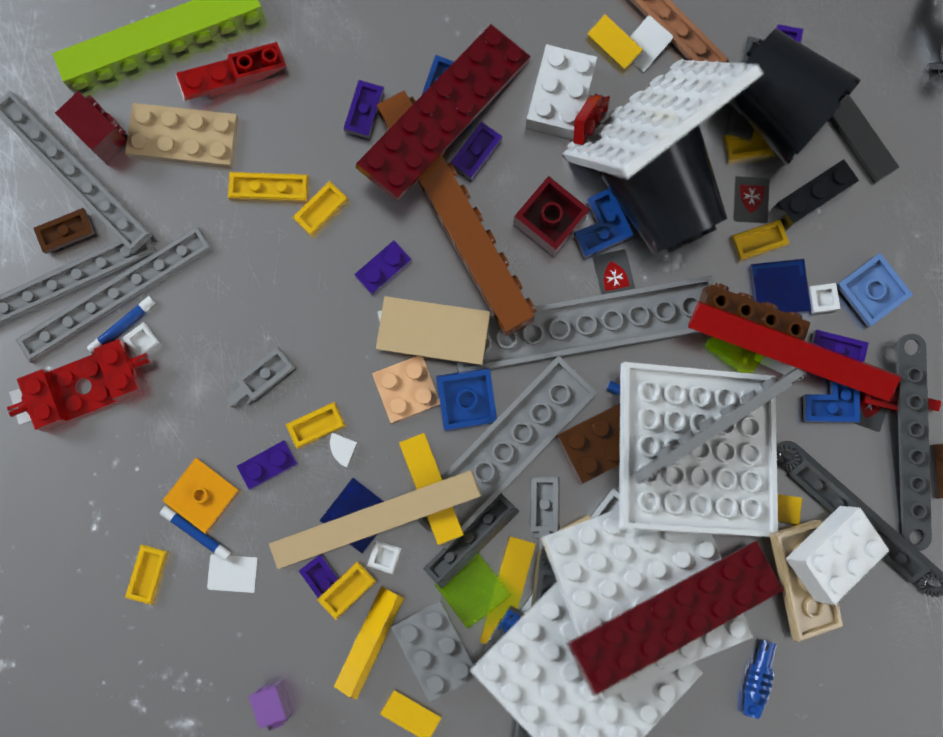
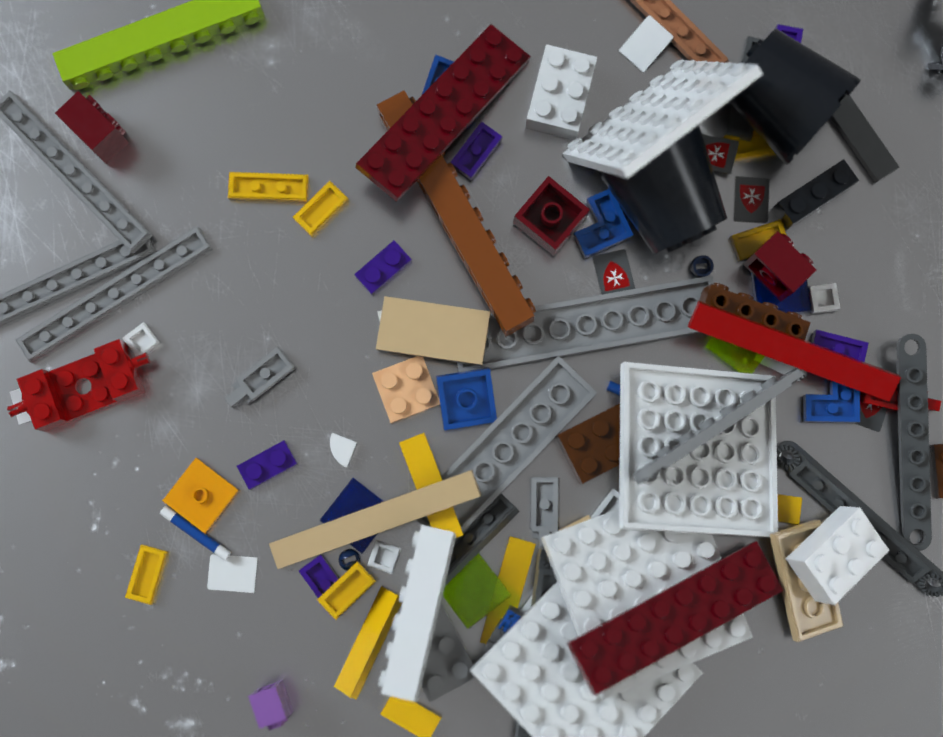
reddish brown plate [33,208,95,254] -> none
blue bar [87,296,156,354] -> none
tan plate [125,103,238,167] -> none
red slope [176,42,286,101] -> none
yellow tile [285,402,346,449] -> none
dark purple plate [343,80,384,139] -> none
red hinge [573,94,610,145] -> none
yellow tile [587,14,643,70] -> none
blue hinge [744,640,778,719] -> none
medium blue plate [837,253,913,328] -> none
none -> dark blue hinge [339,549,361,571]
none -> white brick [378,525,456,702]
none -> dark blue hinge [691,255,714,277]
none -> sticker [702,134,739,174]
none -> dark red brick [743,231,816,302]

